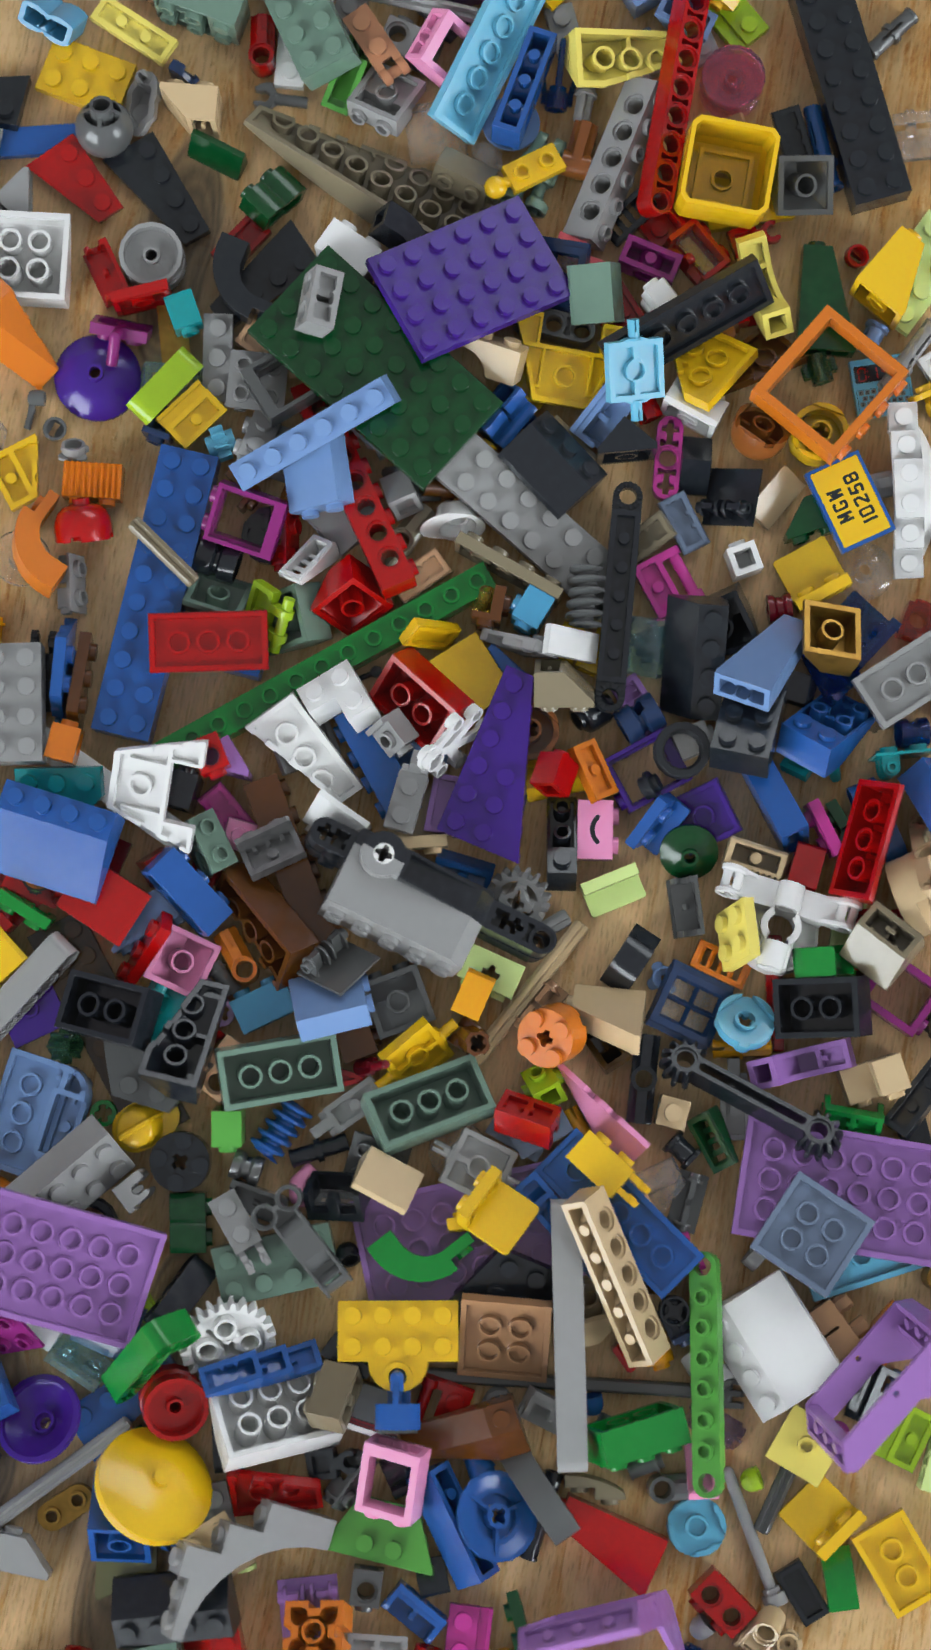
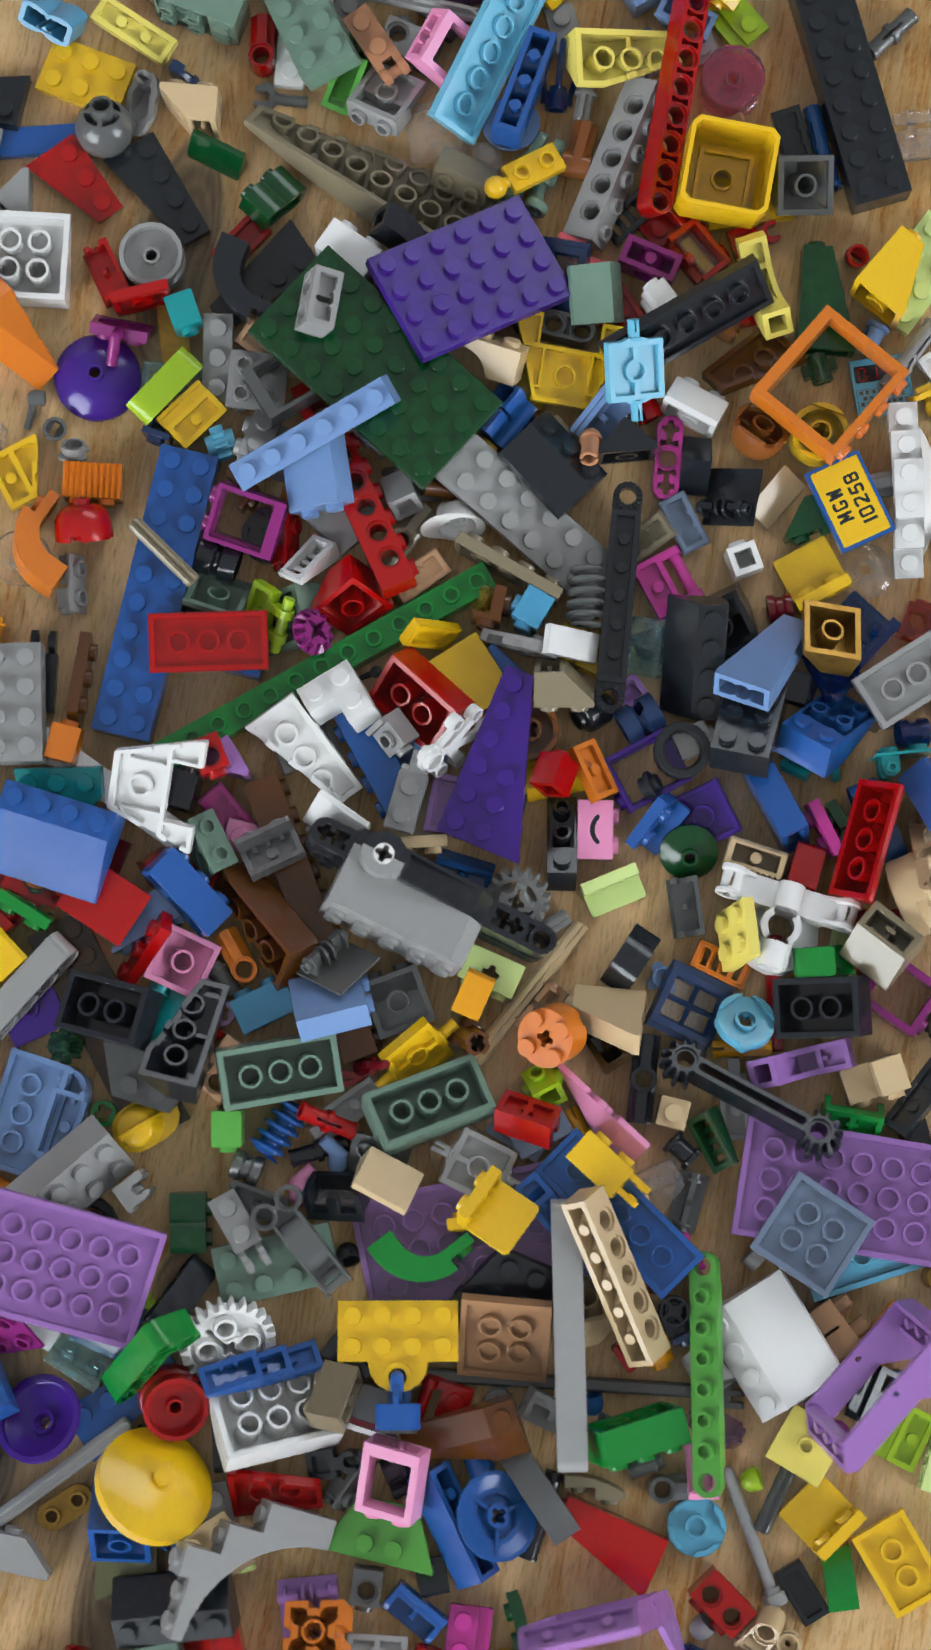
blue wing [49,618,77,723] -> none
black brick [149,1131,212,1192] -> none
yellow plate [674,333,758,412] -> none
none -> magenta gear [292,608,334,655]
none -> red pin [296,1101,359,1141]
none -> medium blue arm [319,1133,348,1172]
none -> nougat pin [579,428,603,466]

